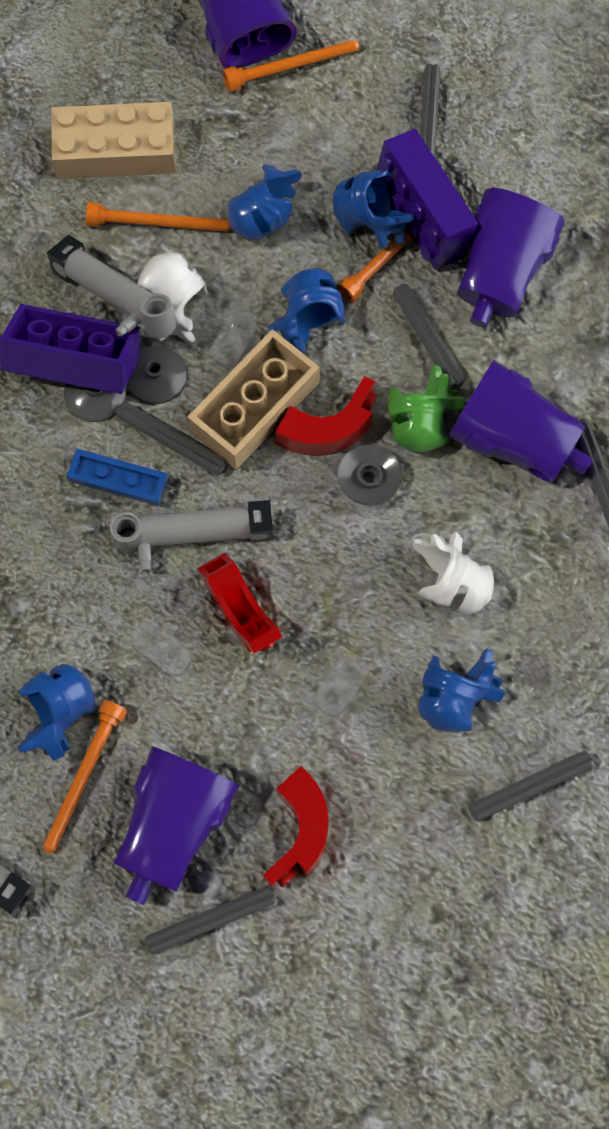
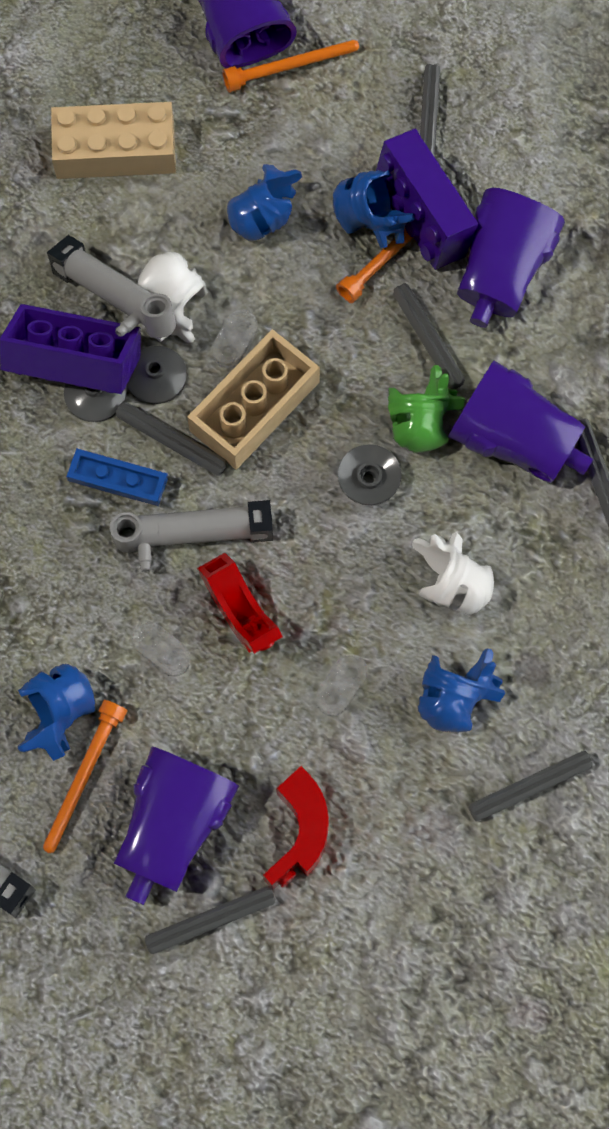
orange piece [86,202,232,232] -> none
blue piece [269,268,345,354] -> none
red arch [275,376,378,456] -> none

